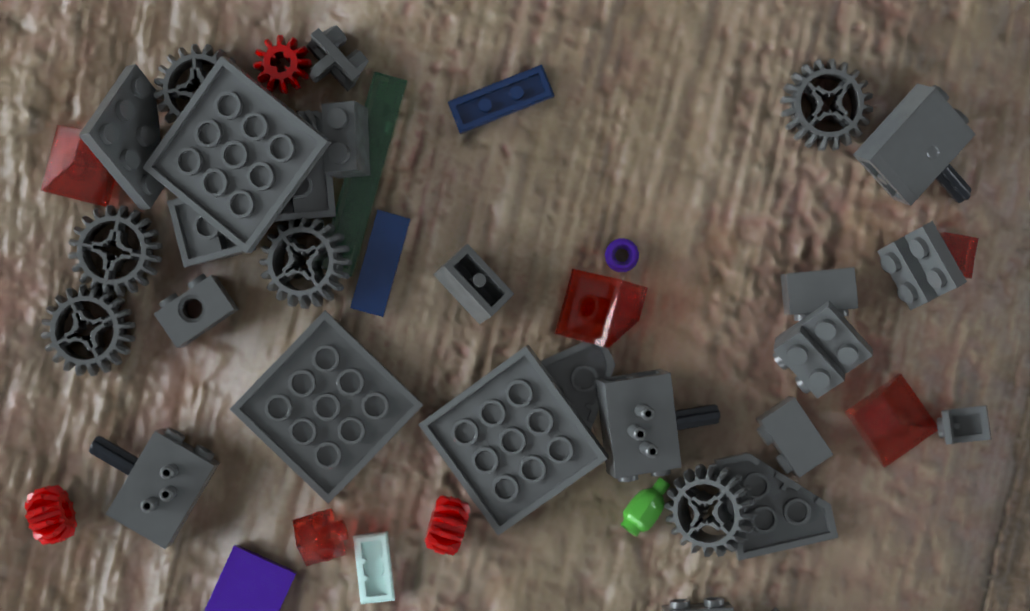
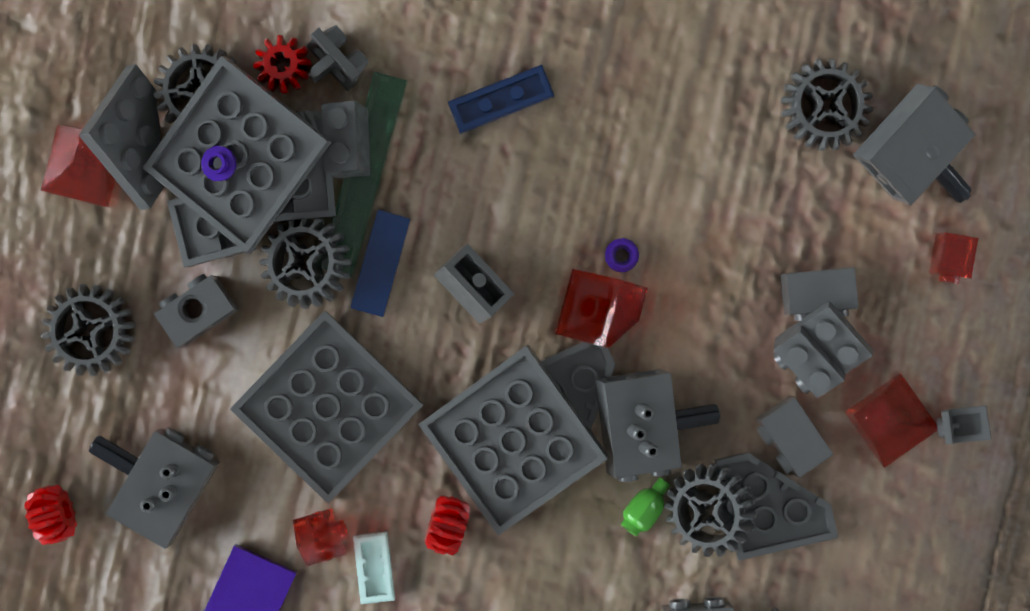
dark grey gear [68,205,163,297] -> none
dark grey plate [877,221,967,310] -> none
none -> dark purple plate [201,146,236,181]

